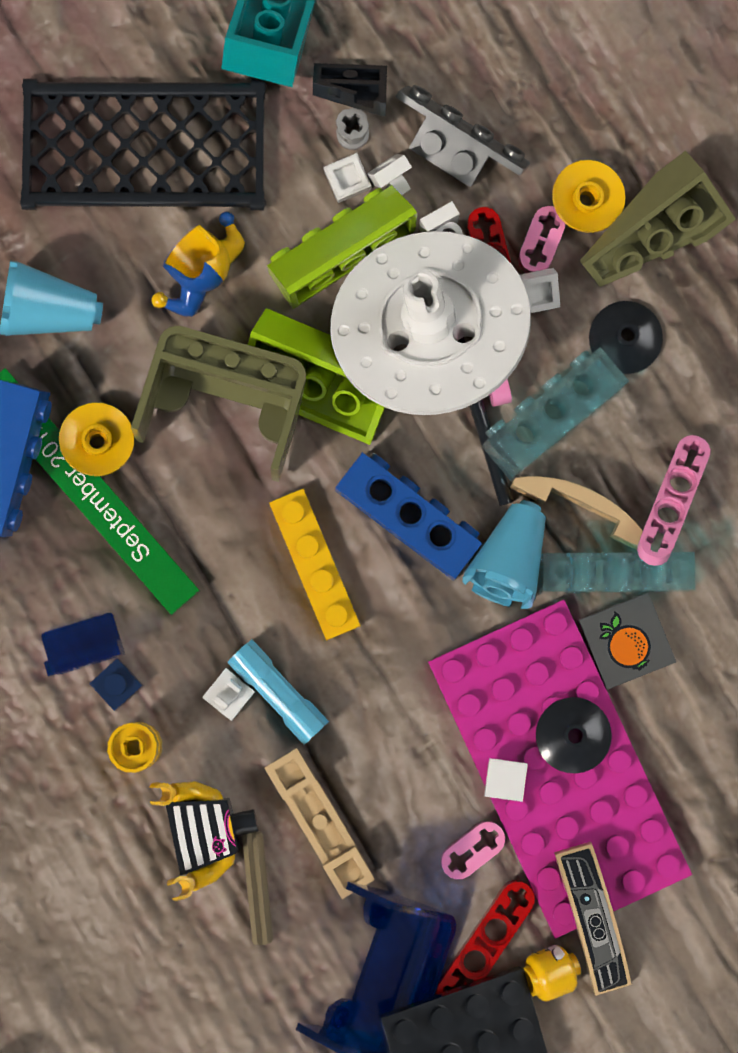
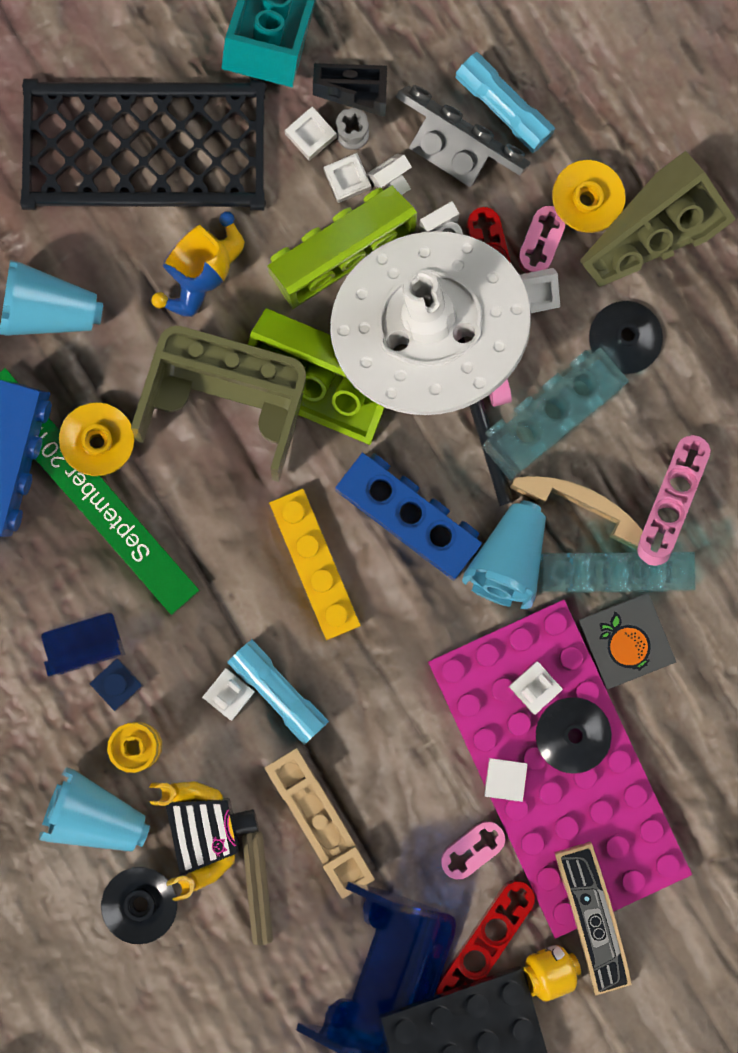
none -> medium azure cone [39,767,150,852]
none -> black dish [101,867,178,944]
none -> white plate [285,107,337,161]
none -> medium azure axle [455,52,556,153]
none -> white tile [508,661,563,715]

